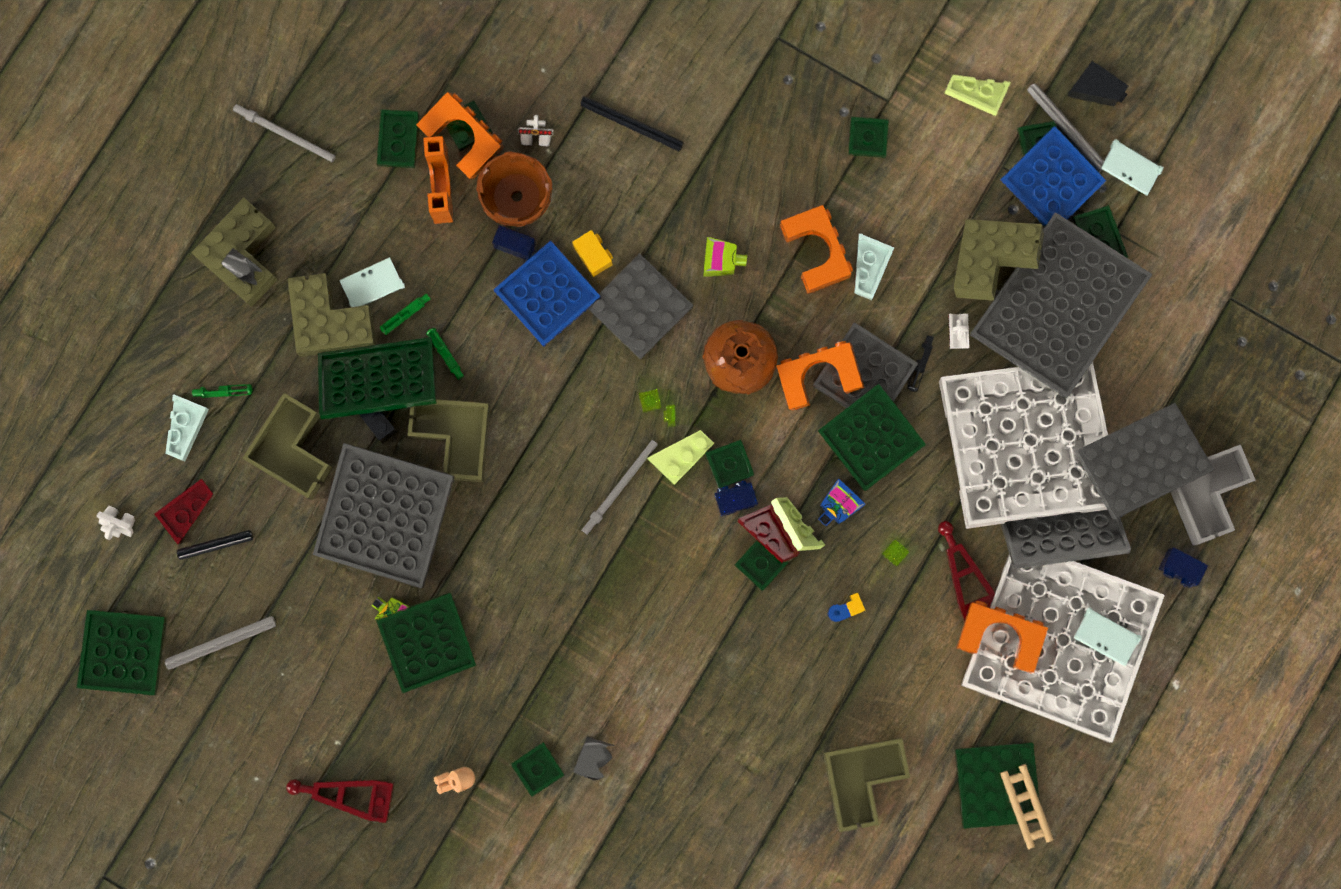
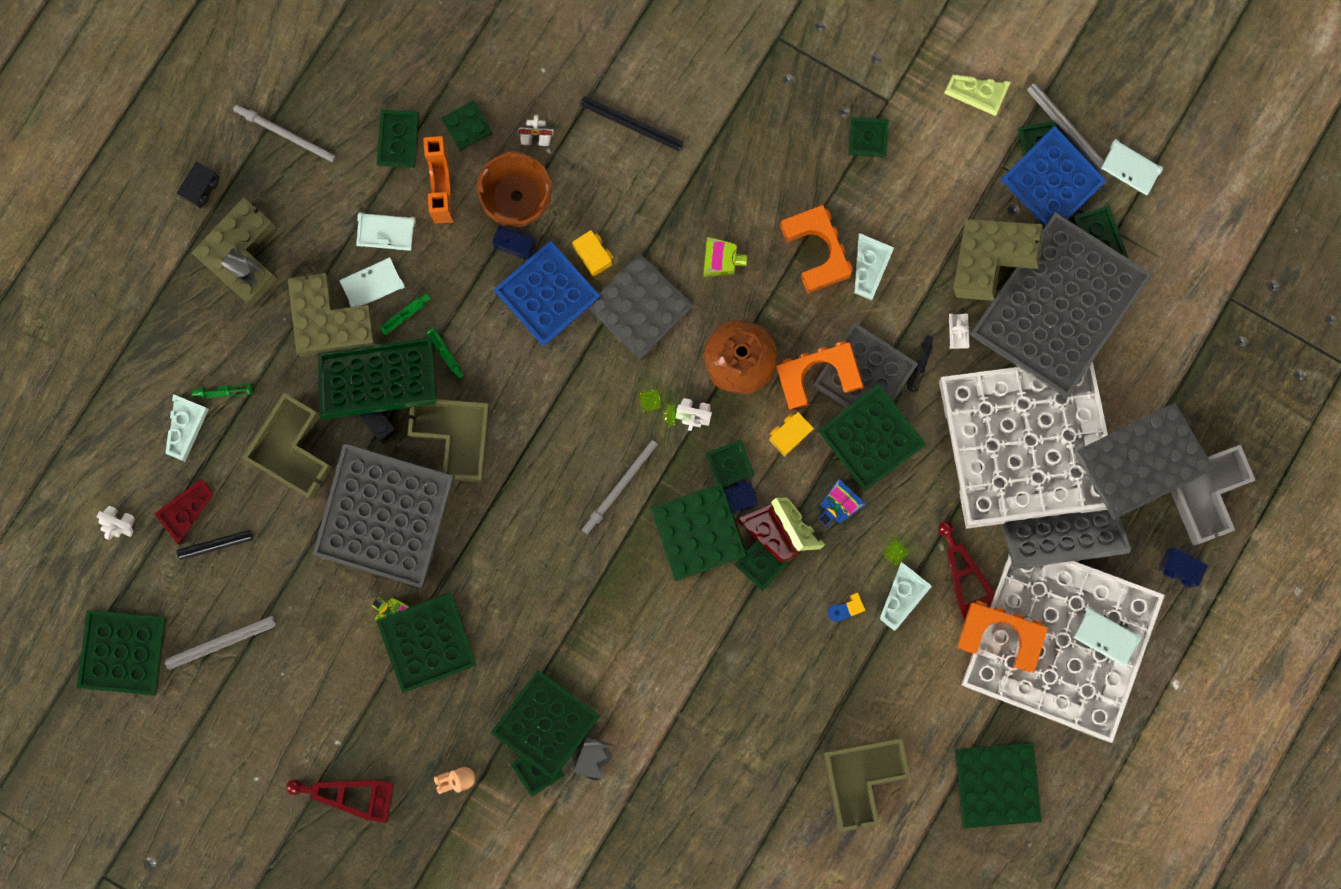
orange arch [416,92,504,179] -> none
yellowish green wing [647,430,714,485] -> none
tan bar [1000,764,1054,849] -> none
black slope [1067,60,1129,106] -> none
none -> black brick [177,161,220,209]
none -> light aqua door [356,212,416,251]
none -> dark green plate [490,670,600,780]
none -> dark green plate [651,482,748,581]
none -> white hips [675,398,712,431]
none -> yellow brick [769,412,814,457]
none -> light aqua wing [880,562,932,631]

